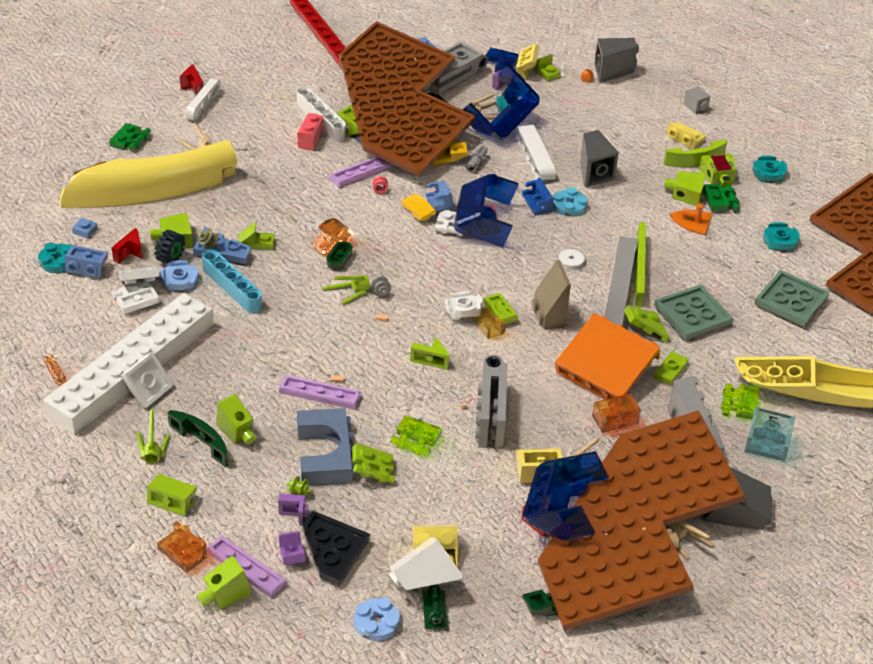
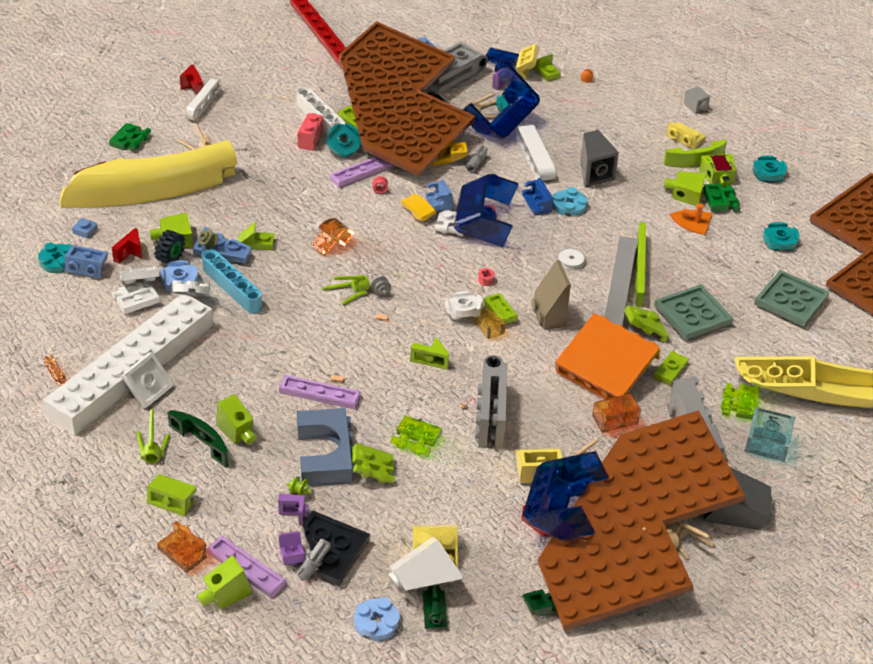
dark green plate [326,241,353,270] -> none
dark grey slope [594,38,639,83] -> none
none -> white plate [172,281,211,297]
none -> light grey axle [297,539,330,581]
none -> teal plate [326,123,361,158]
none -> coral bush [478,268,495,286]

